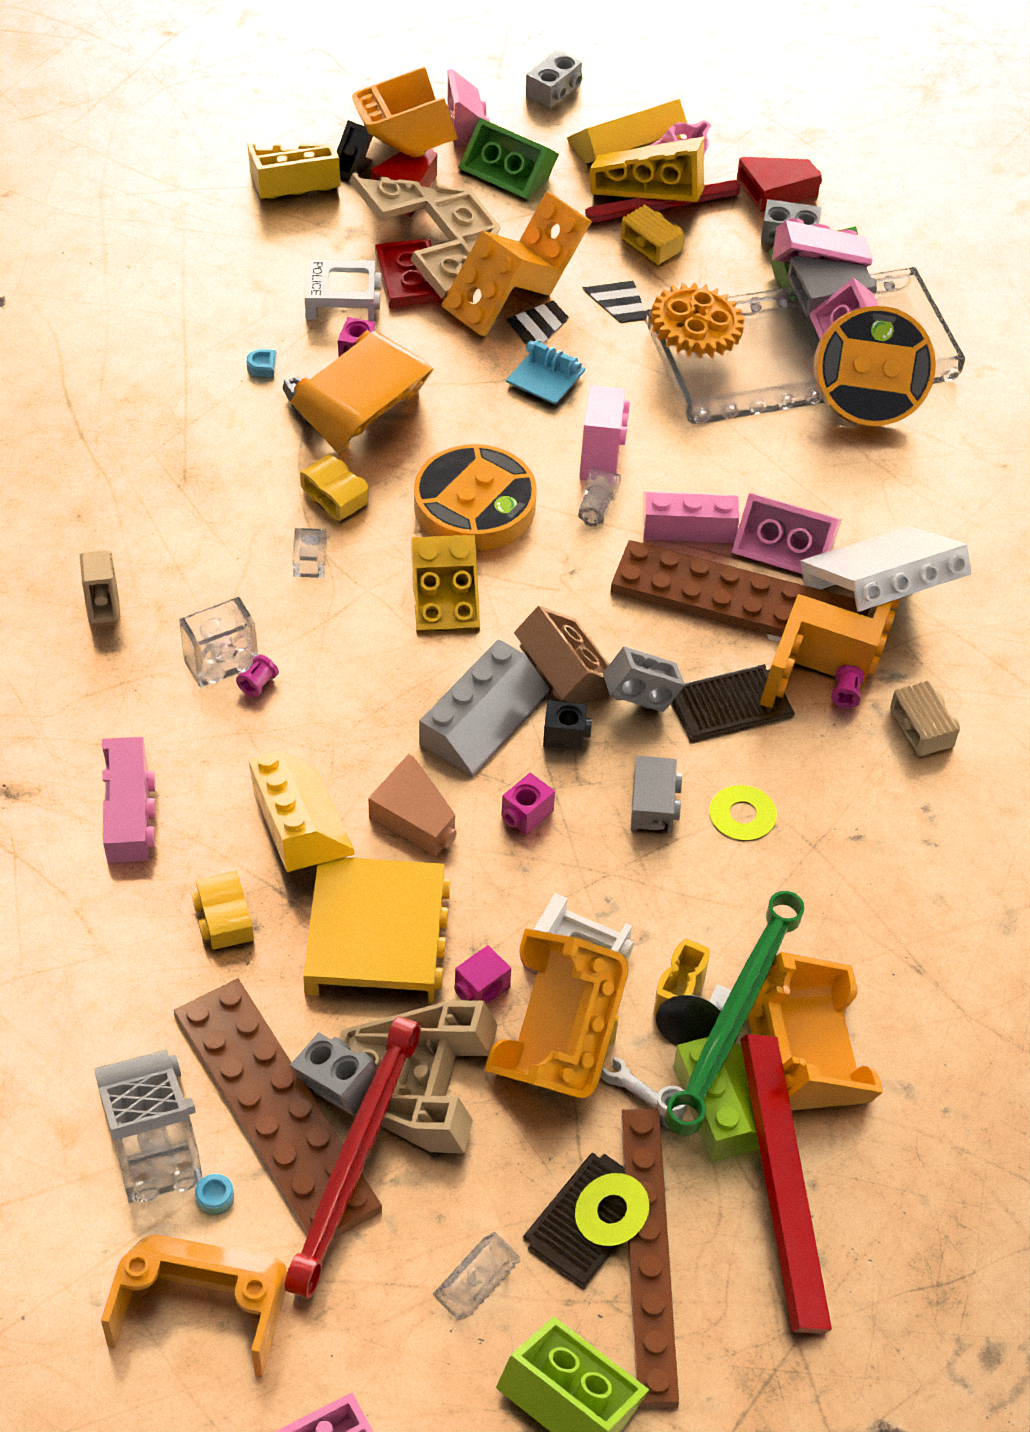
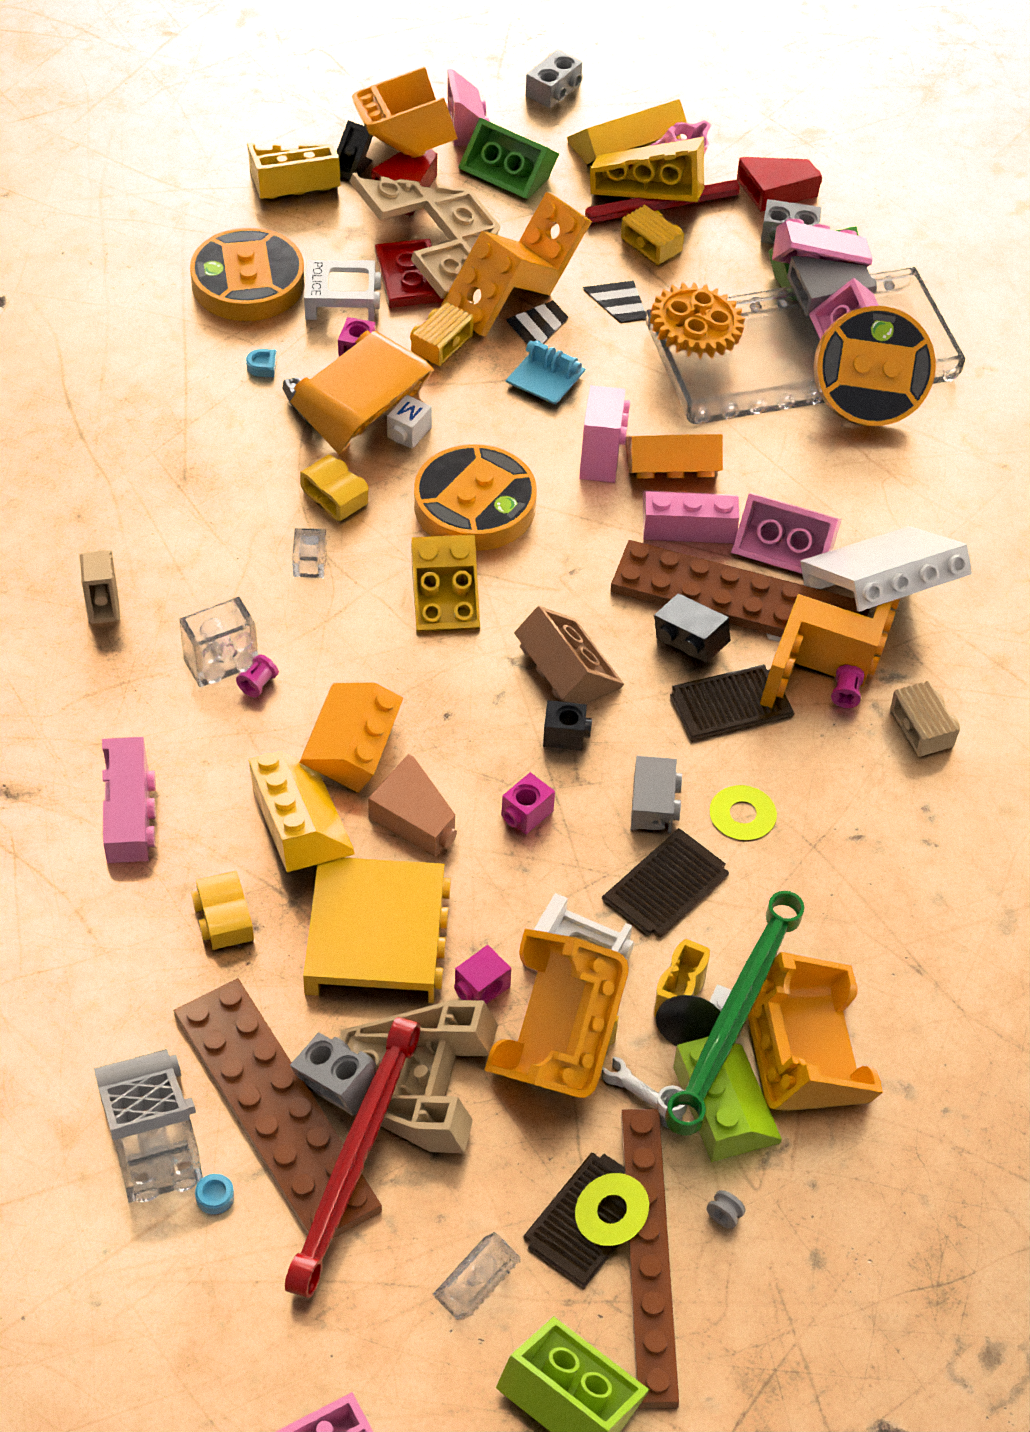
light orange windscreen [101,1234,287,1377] -> none
light grey slope [419,639,550,777] -> none
clear piece [578,468,621,527] -> none
light grey brick [603,646,685,712] -> none
red tile [740,1034,832,1334] -> none
none -> light orange piece [190,227,305,321]
none -> light orange slope [299,682,404,793]
none -> white brick [387,395,432,449]
none -> yellow brick [410,302,474,366]
none -> dark brown window [601,828,729,938]
none -> light orange slope [625,434,723,479]
none -> brick [654,593,731,663]
none -> light grey bush [706,1190,746,1229]

